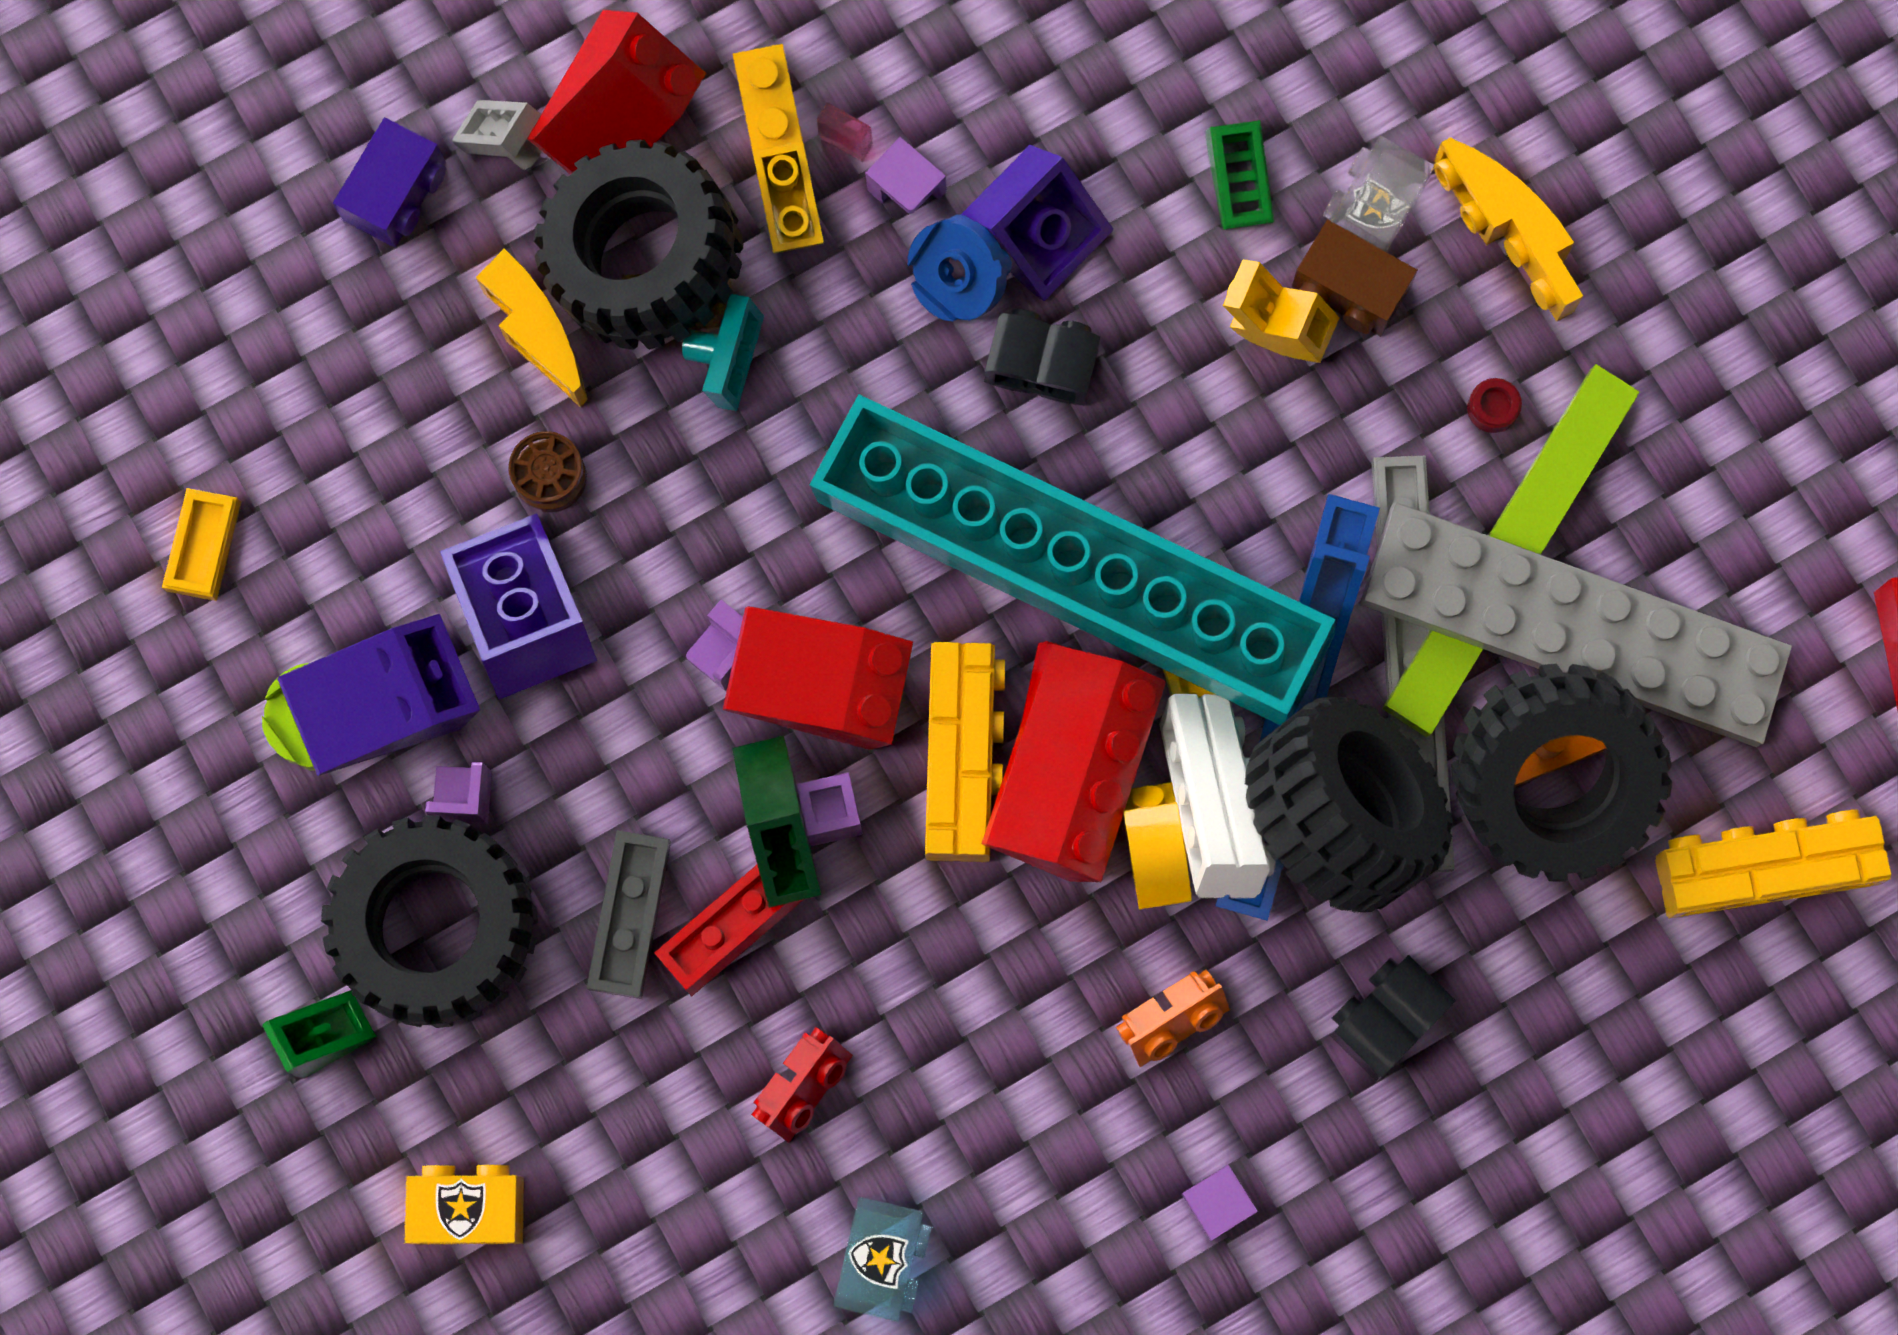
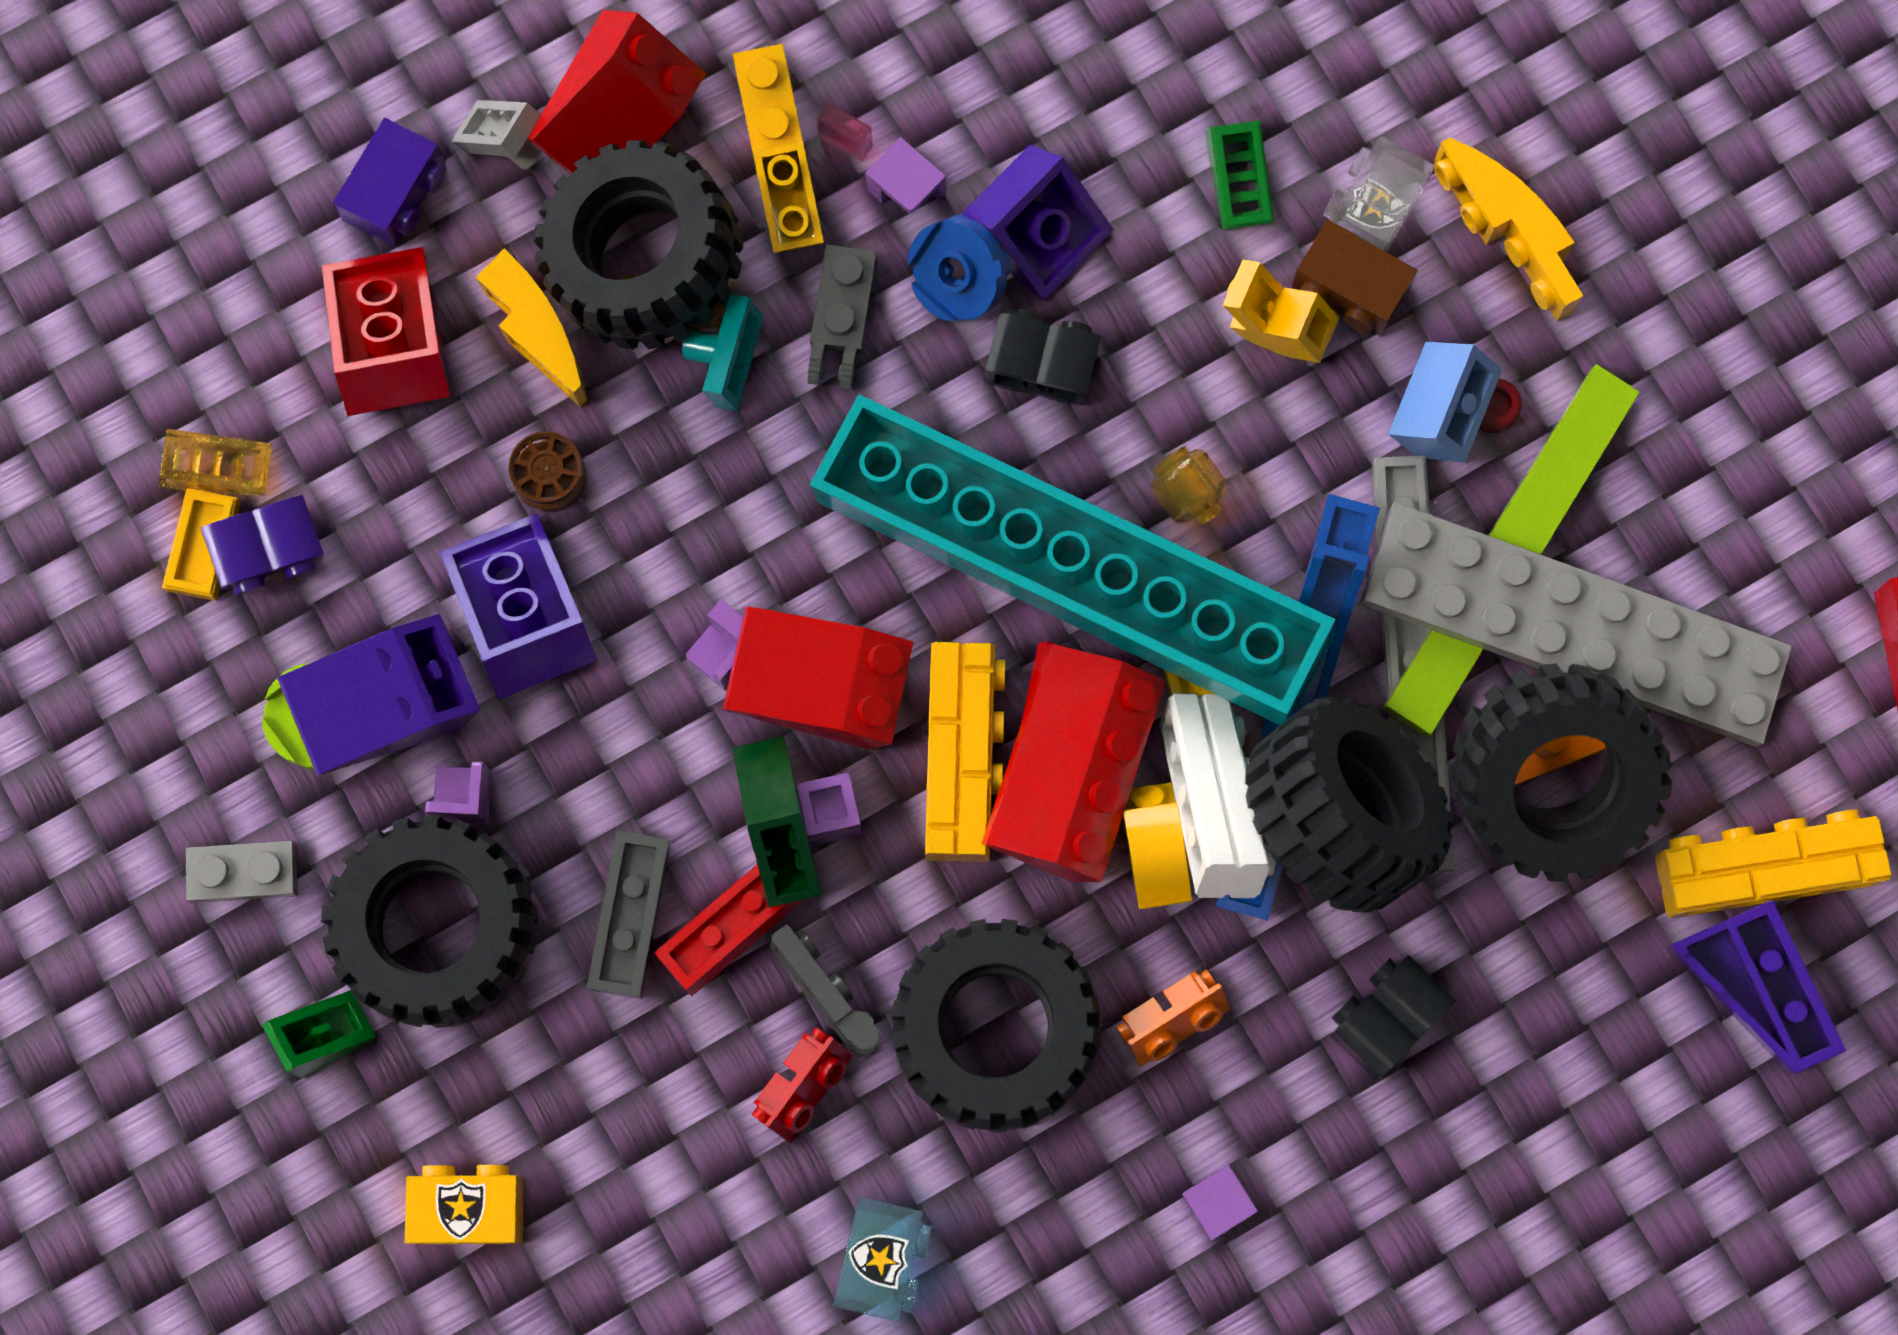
none -> clear yellow slope [159,428,272,496]
none -> light grey plate [186,841,298,903]
none -> dark purple brick [201,495,324,596]
none -> red slope [322,247,450,416]
none -> dark grey hinge [770,924,881,1057]
none -> dark grey hinge [807,244,877,390]
none -> black tyre [892,919,1101,1132]
none -> clear yellow head [1150,446,1228,526]
none -> medium blue brick [1388,342,1503,463]
none -> dark purple wedge [1667,900,1846,1074]

